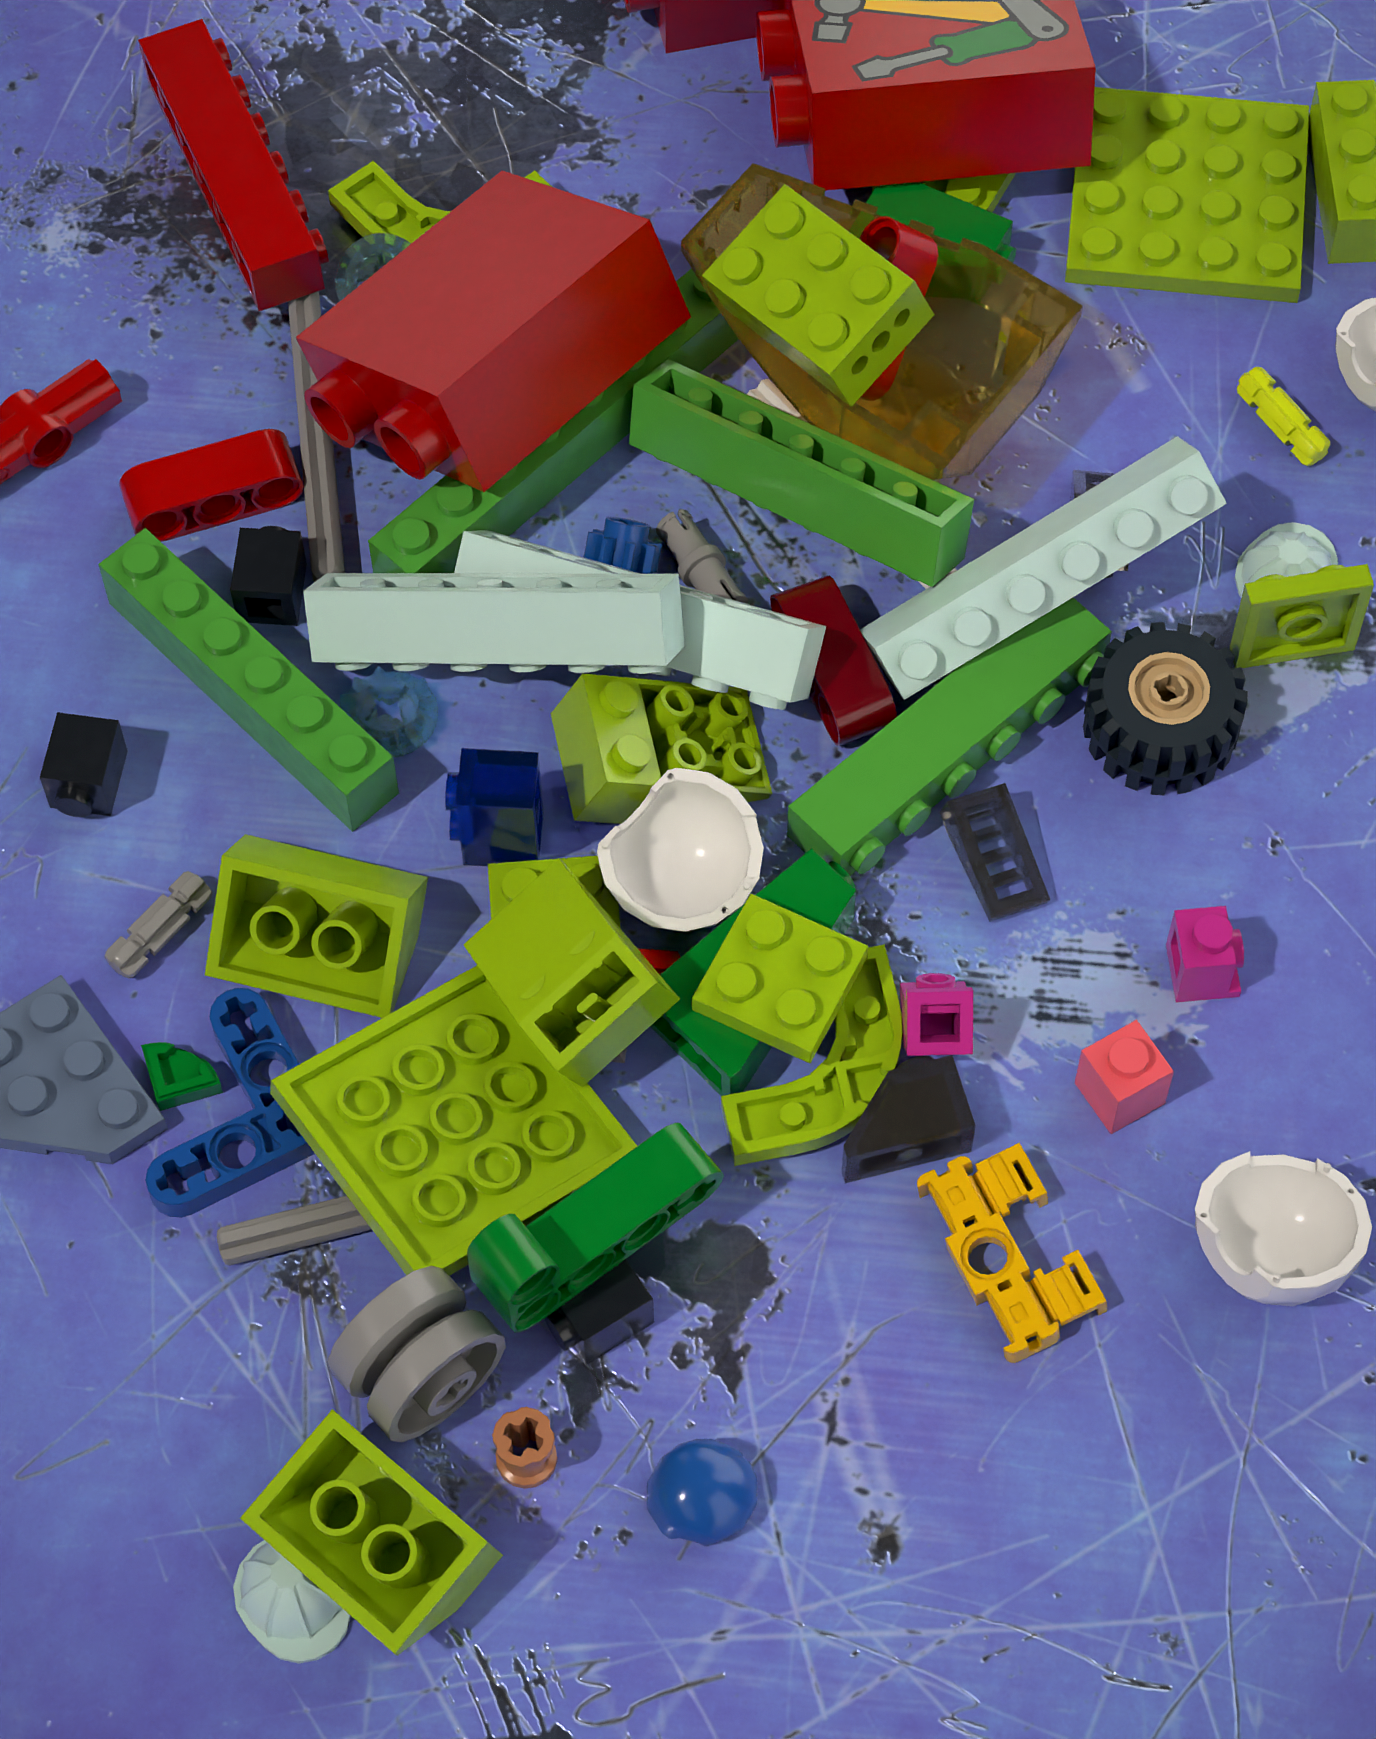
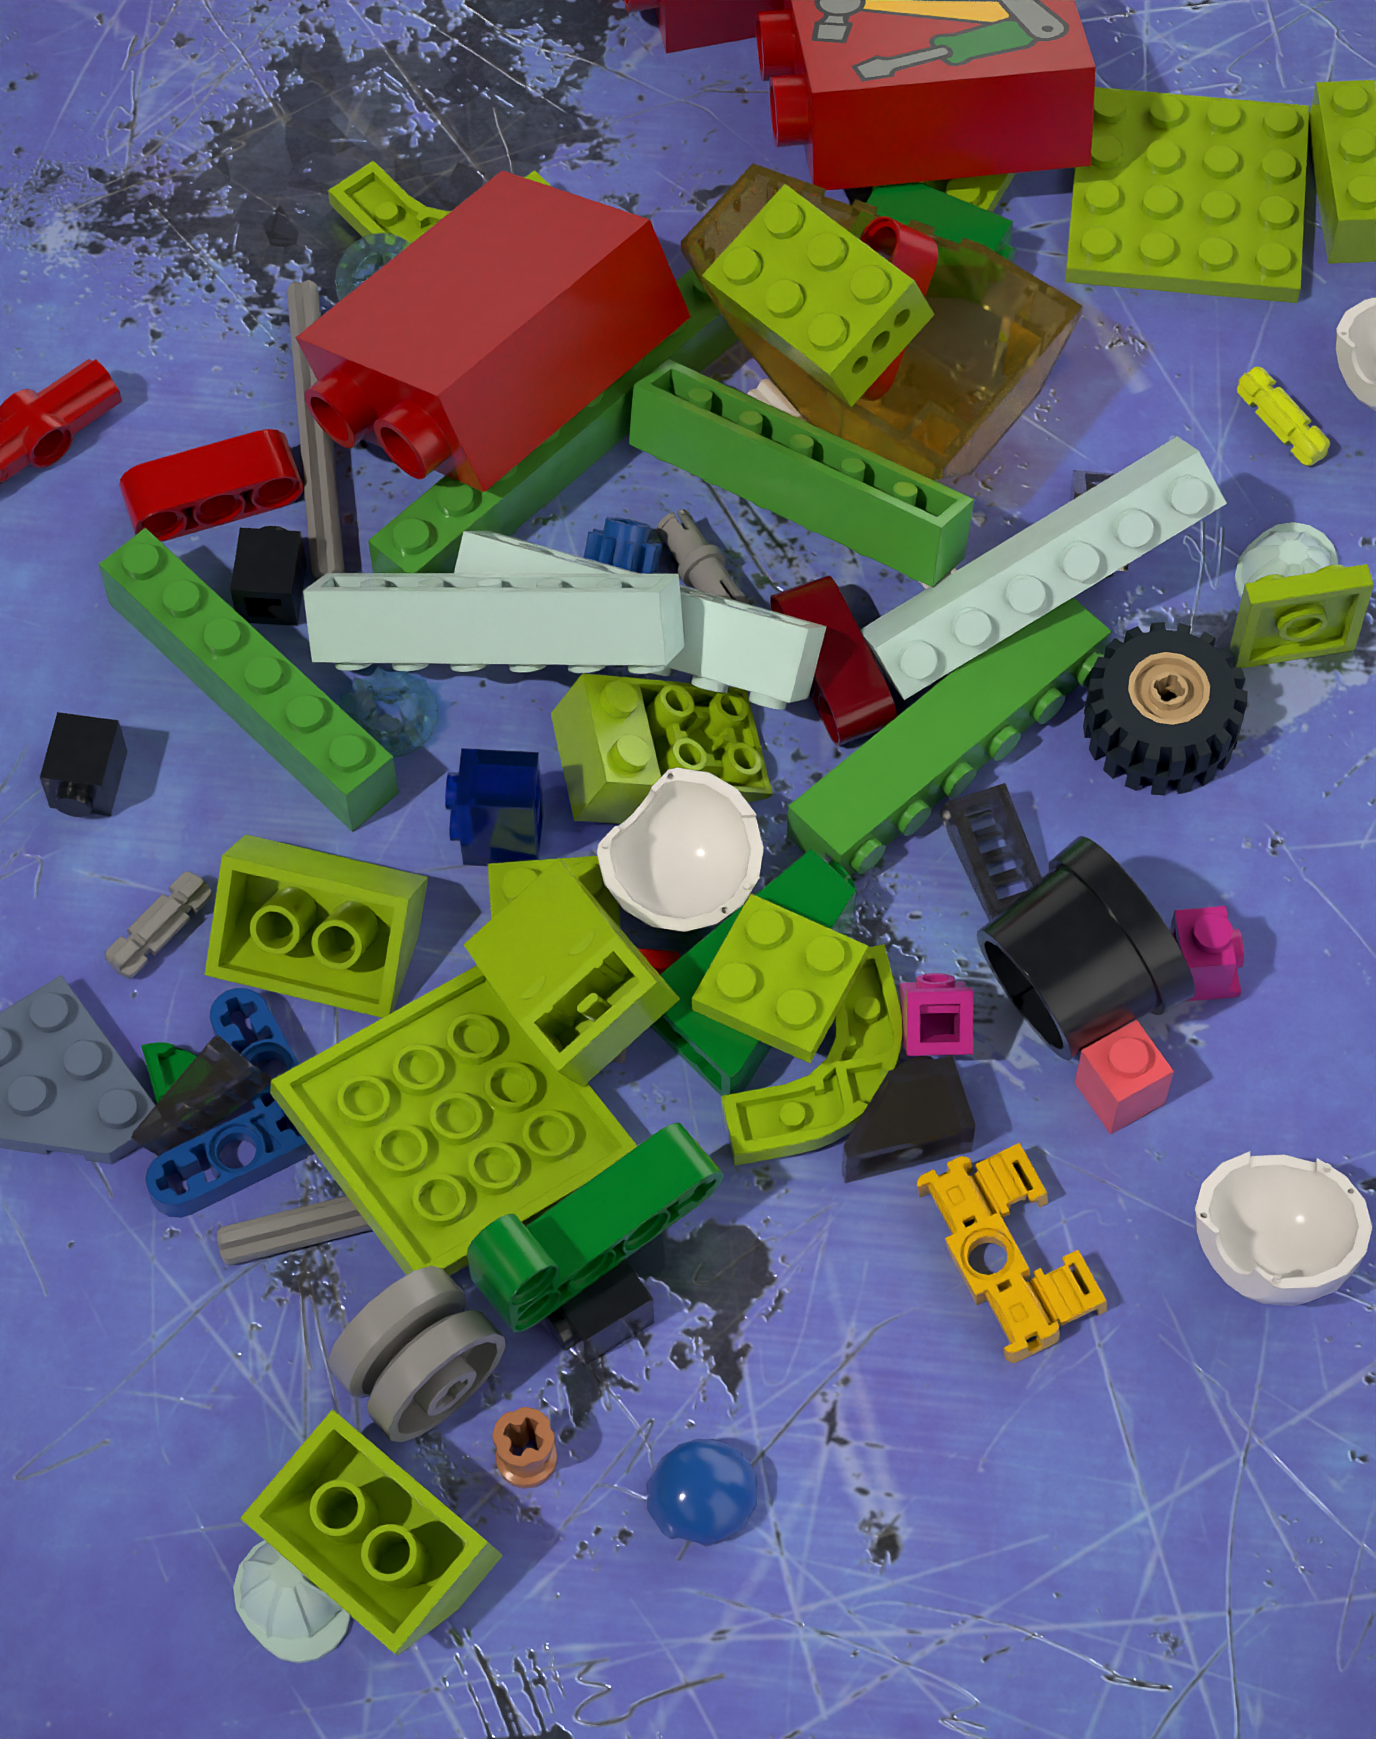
red brick [138,19,329,311] -> none
none -> clear smoke slope [131,1035,273,1156]
none -> black piece [977,836,1195,1060]

